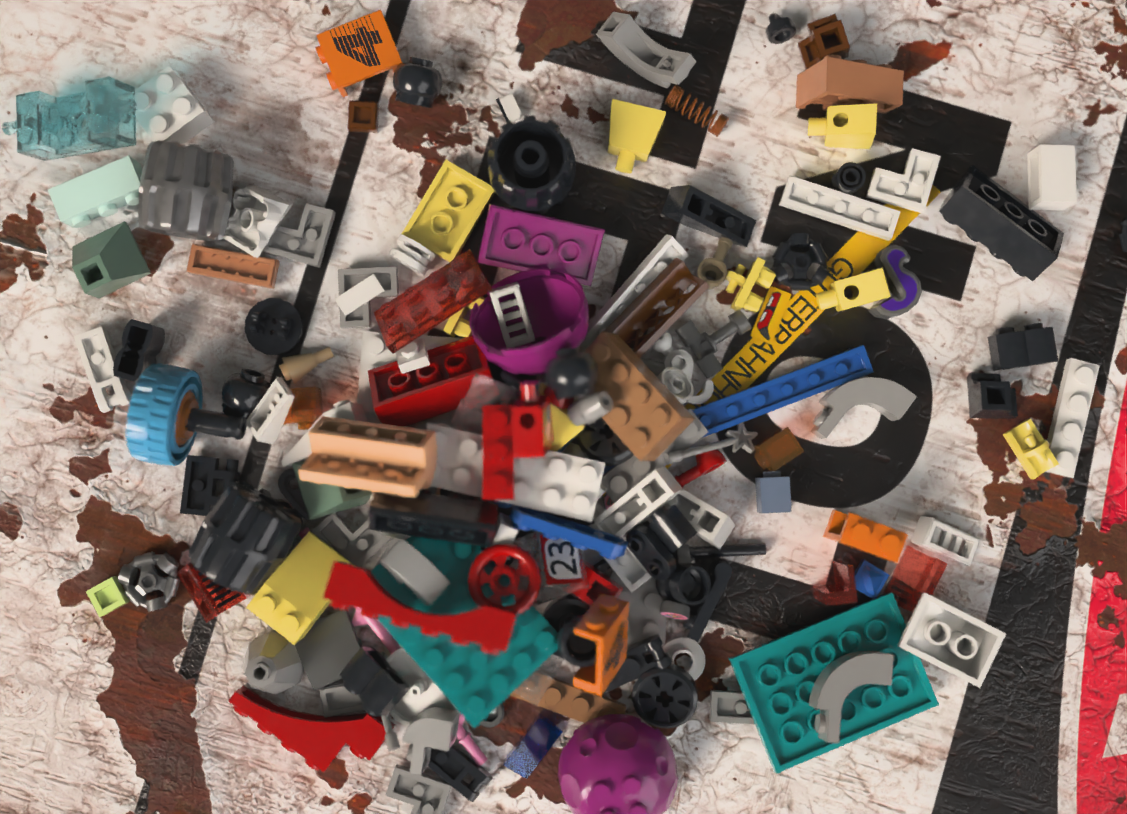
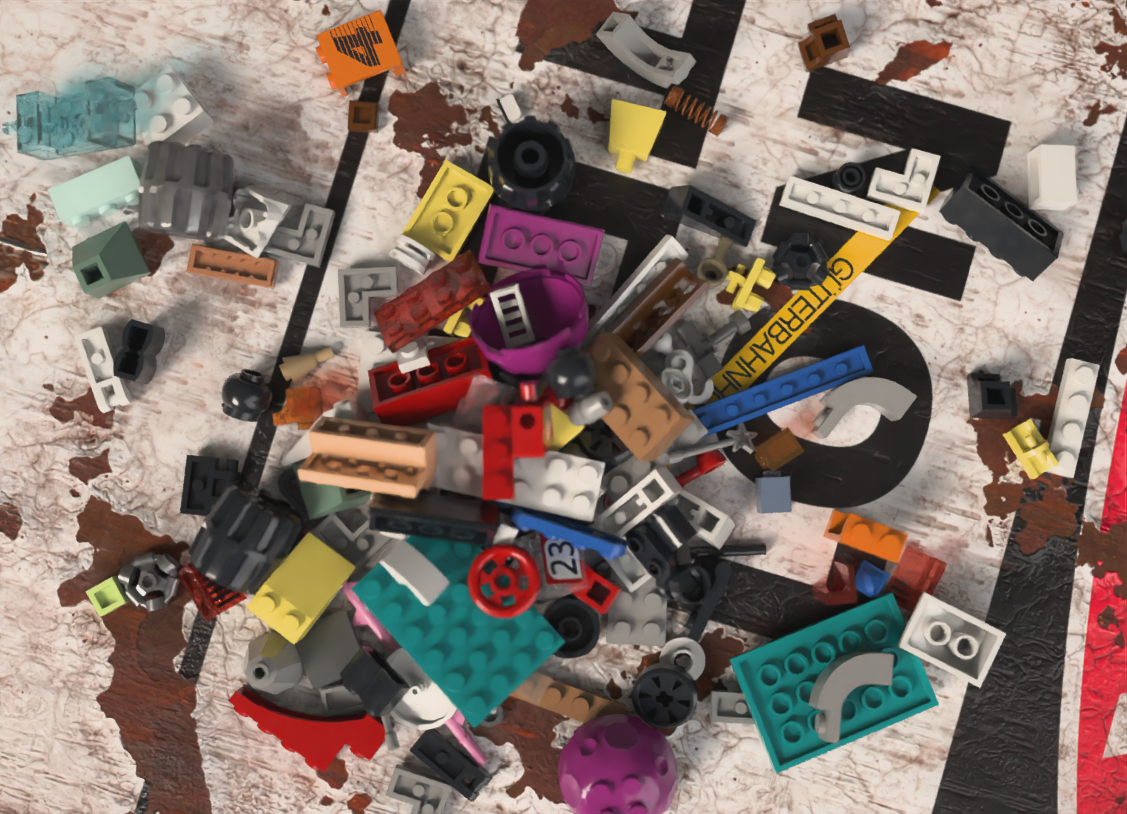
dark azure wheel [126,363,247,466] -> none
black plate [245,298,303,356] -> none
white slope [246,377,295,444] -> none
red arch [323,561,518,655] -> none
white window [335,274,385,316] -> none
black piece [393,57,442,108] -> none
light grey brick [401,707,460,775] -> none
clear blue slope [503,713,563,779] -> none
black piece [557,614,597,668] -> none
orange panel [573,593,629,696] -> none
black plate [603,634,673,694] -> none
dark grey tile [659,601,690,620] -> none
yellow sticker [751,286,791,344] -> none
black tile [766,13,796,44] -> none
nougat wedge [796,55,904,113] -> none
light yellow torso [808,104,877,149] -> none
light yellow torso [816,268,890,312] -> none
dark grey animal [868,245,922,319] -> none
white slope [911,516,980,566] -> none
black brick [987,323,1058,371] -> none

